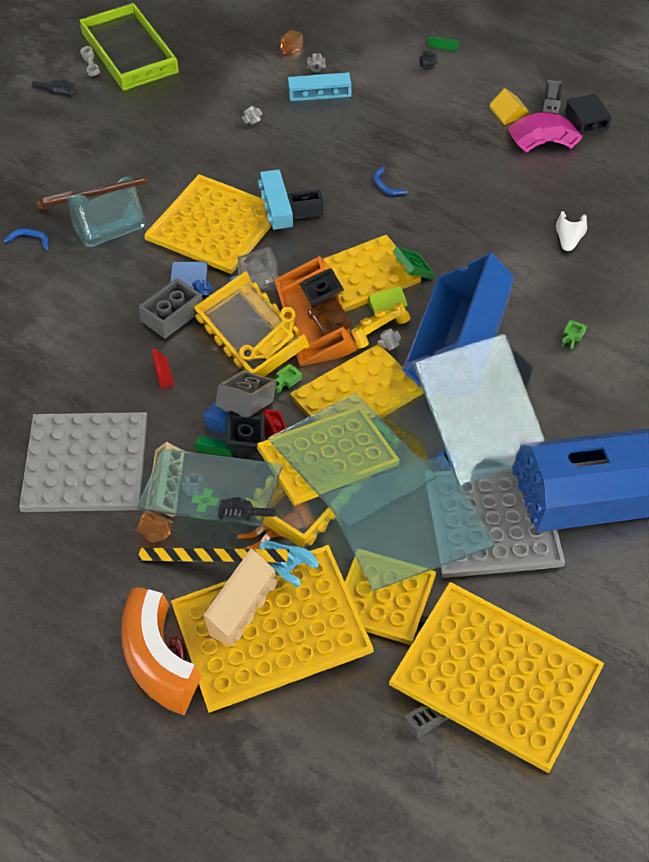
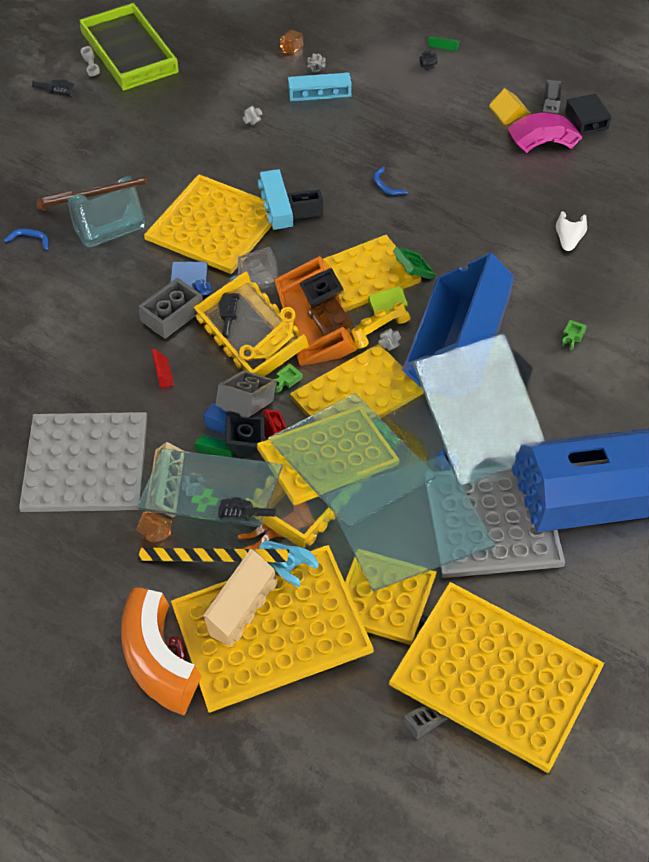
none -> black piece [218,293,240,338]

